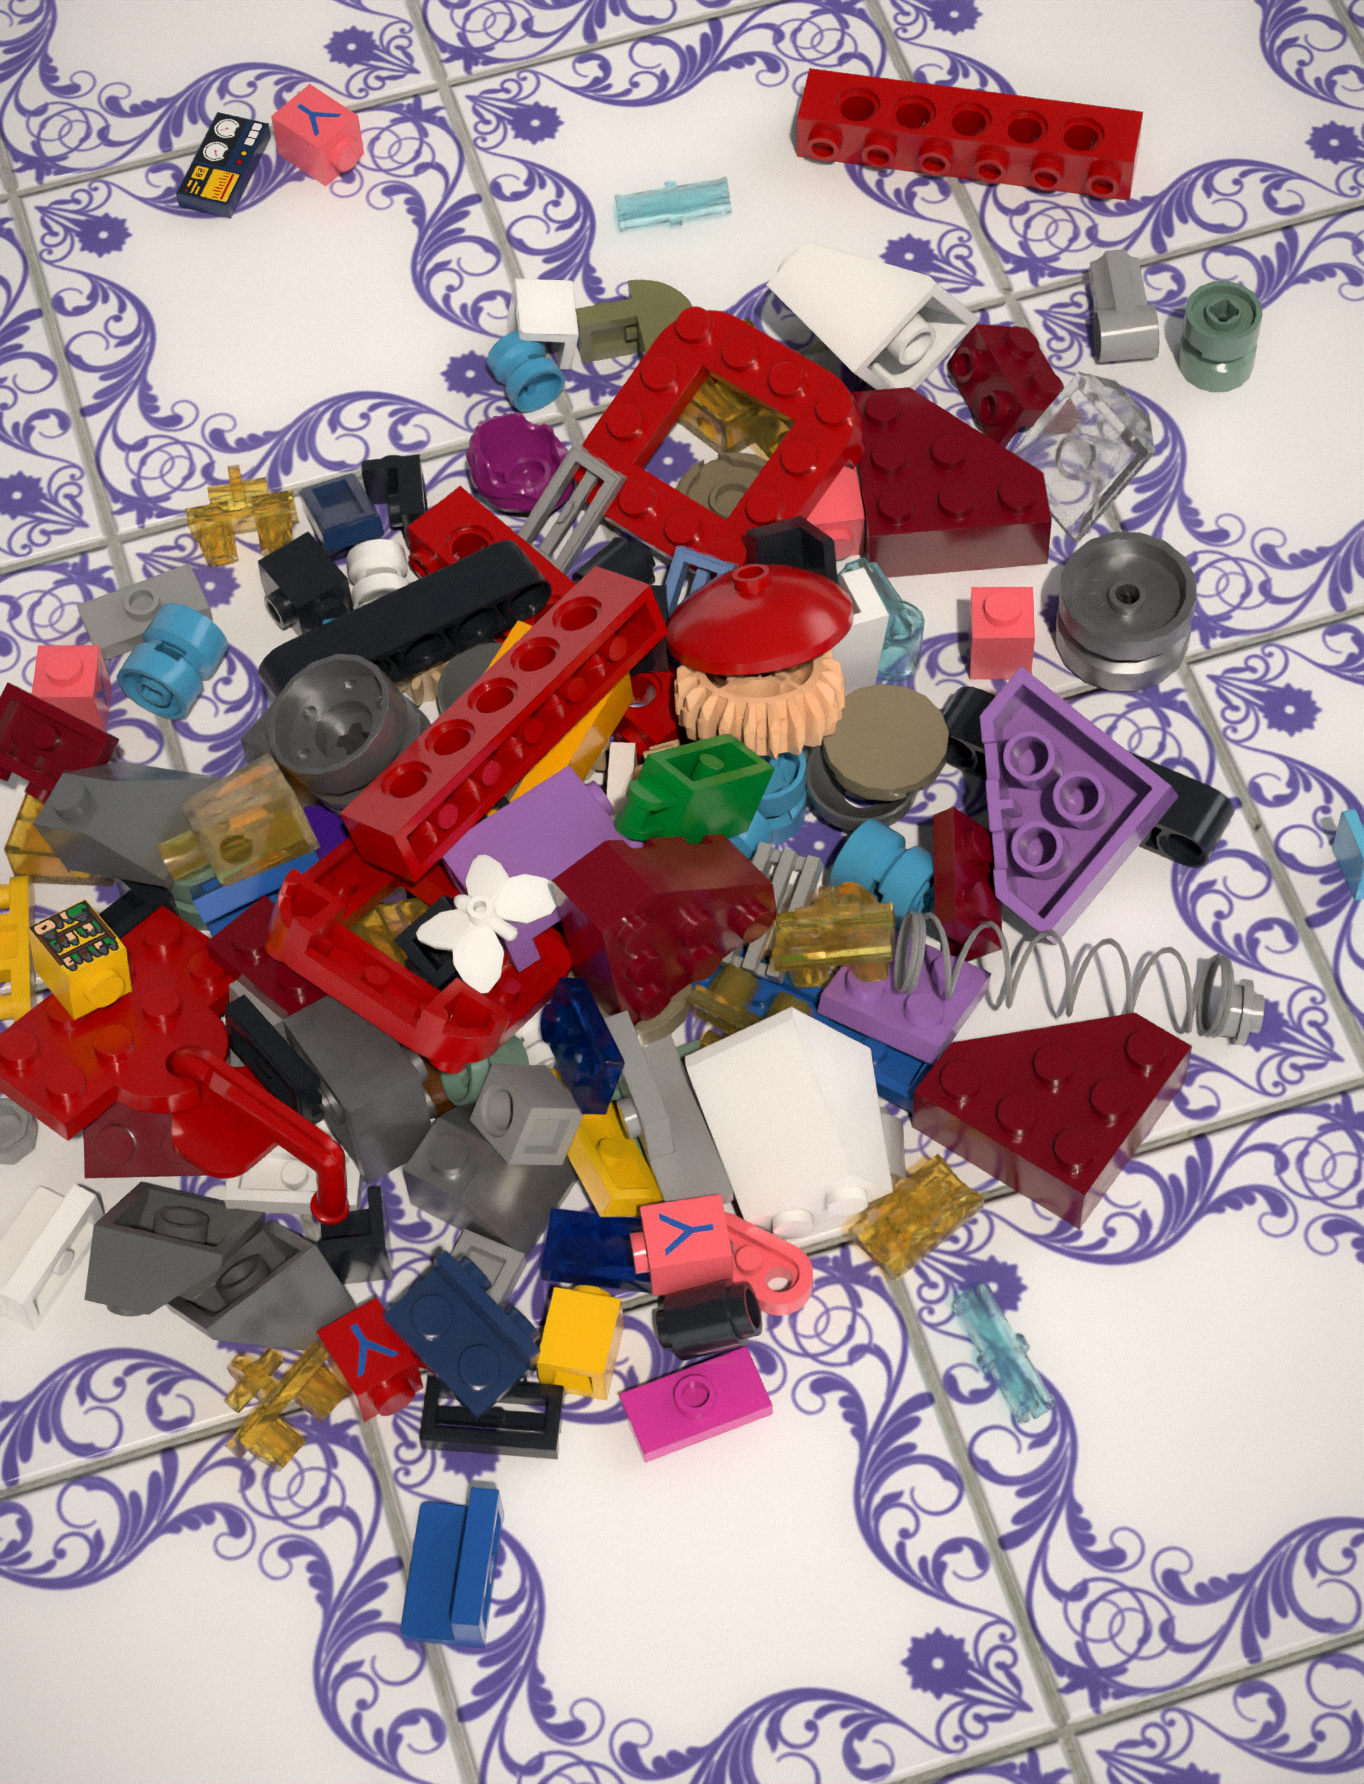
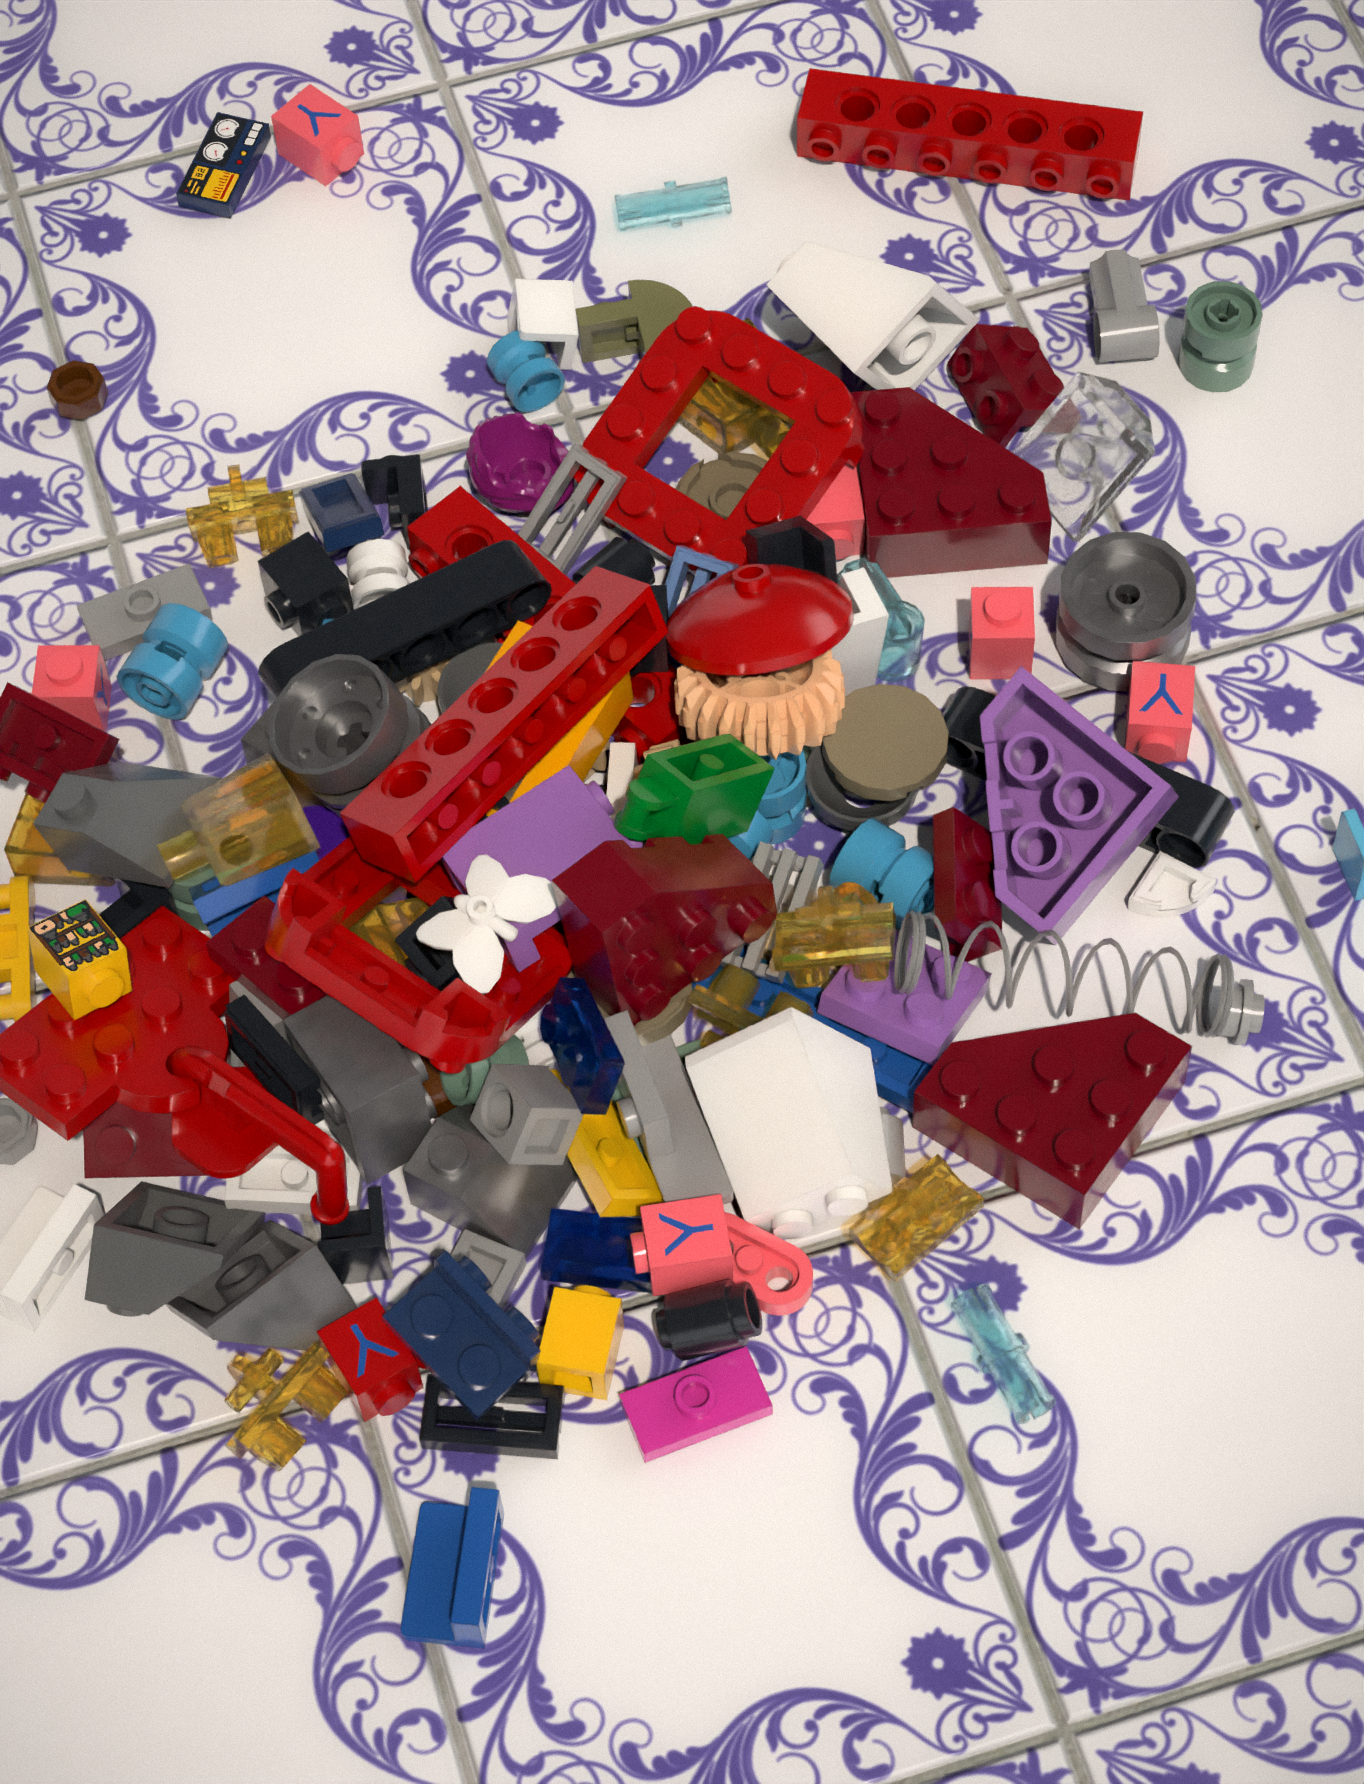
none -> reddish brown tile [46,360,108,420]
none -> coral brick [1124,661,1195,764]
none -> white tile [1128,851,1216,917]

